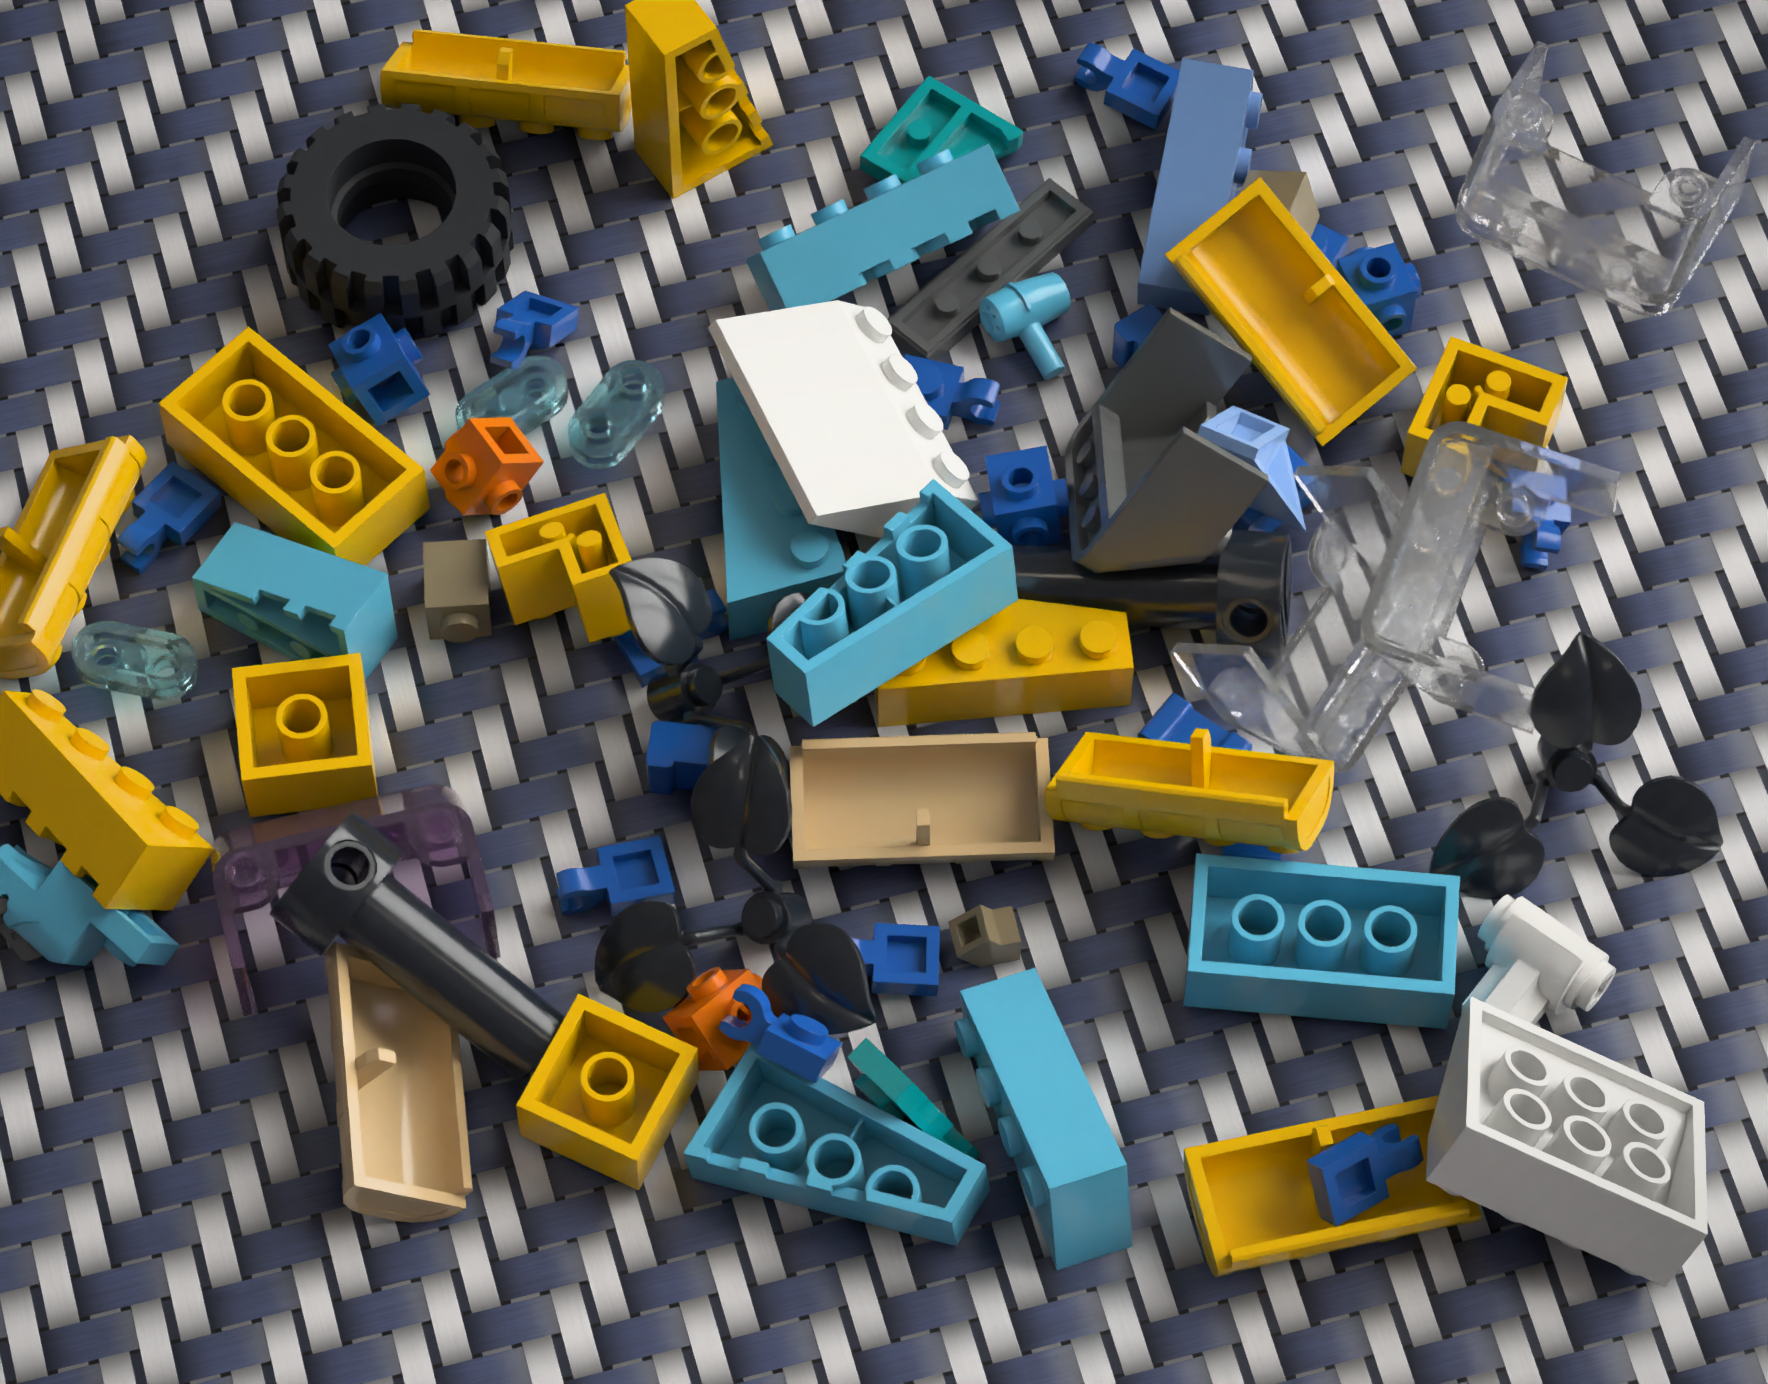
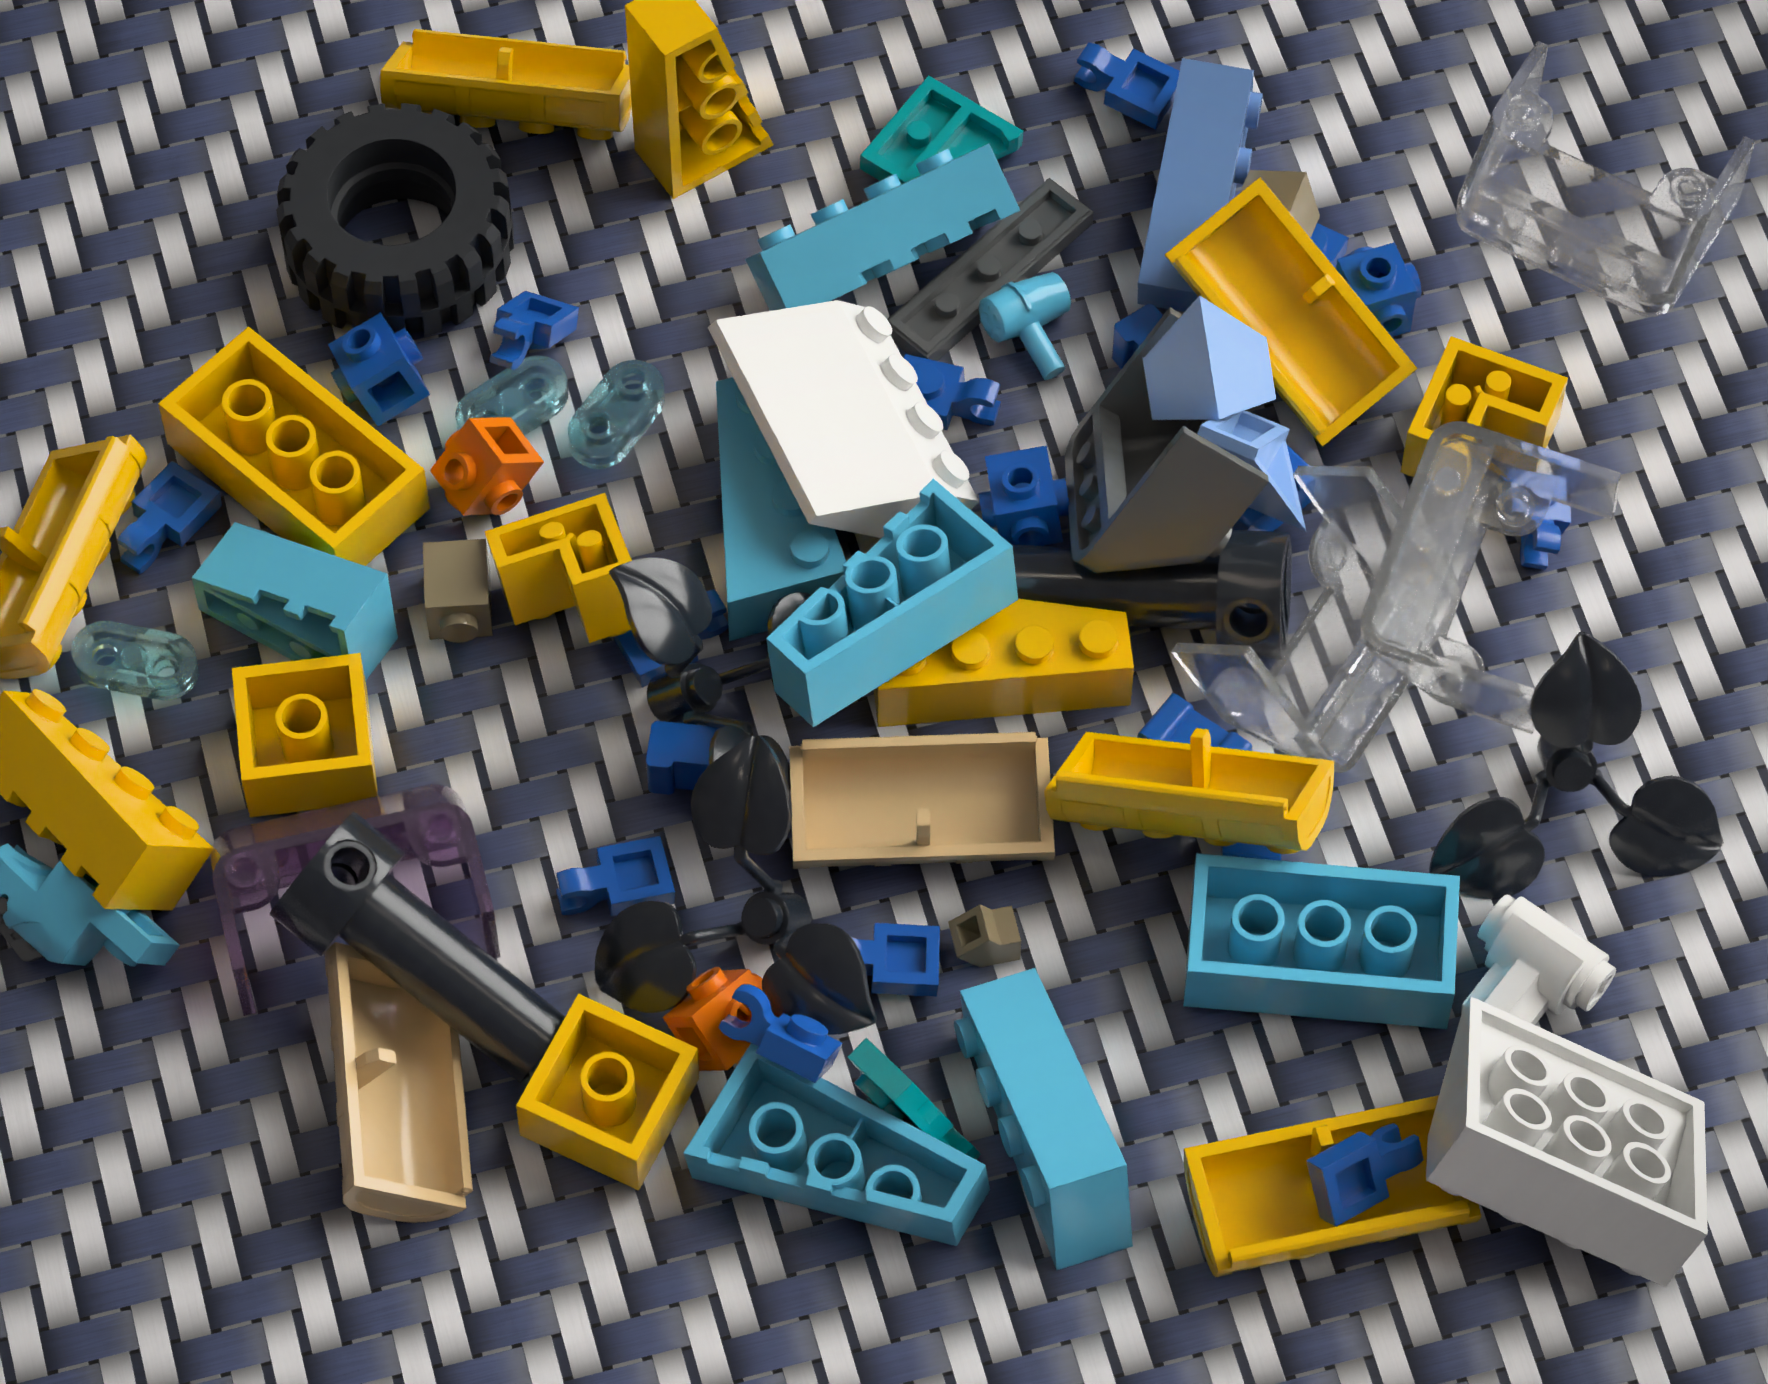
none -> light blue slope [1142,295,1276,420]

